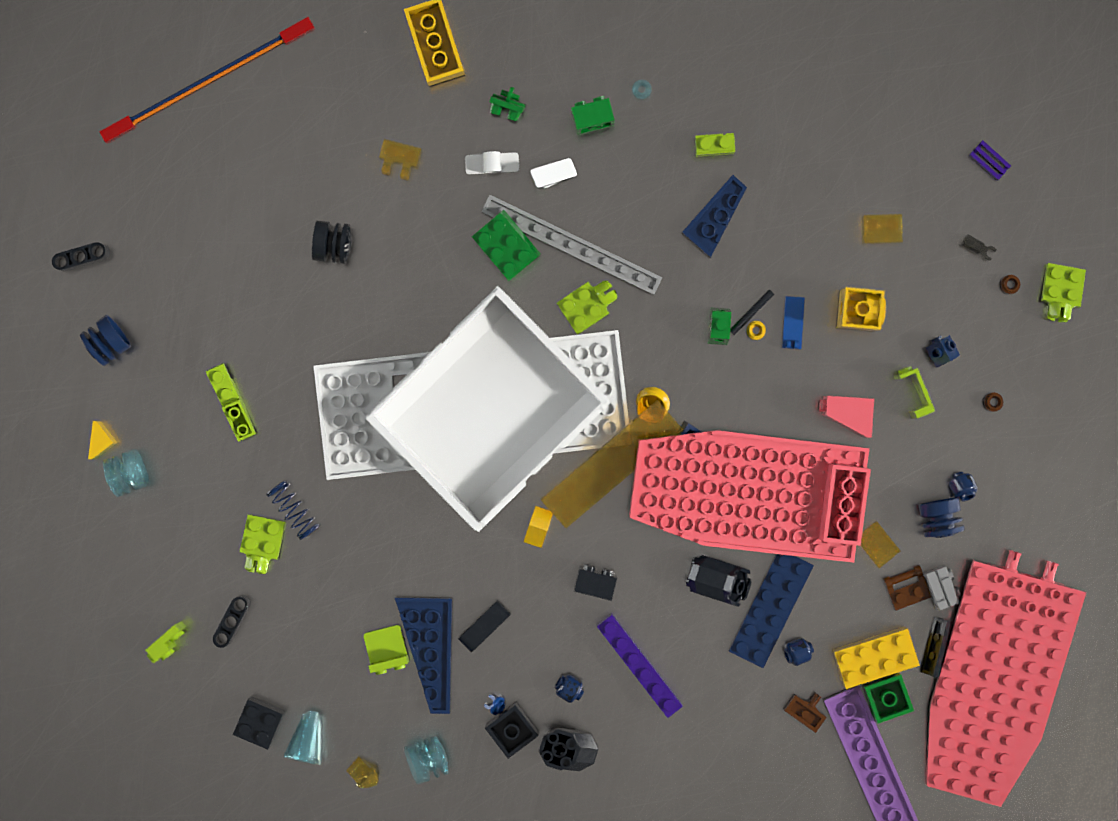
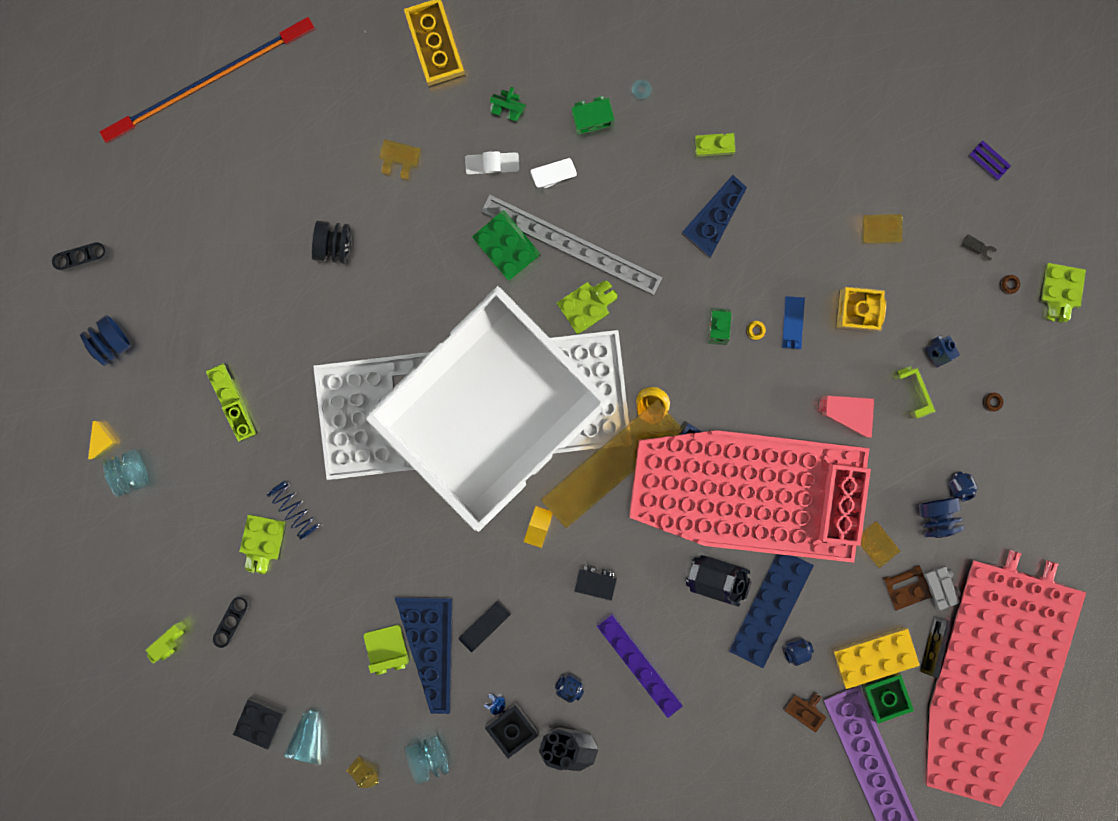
black bar [730,289,775,335] -> none

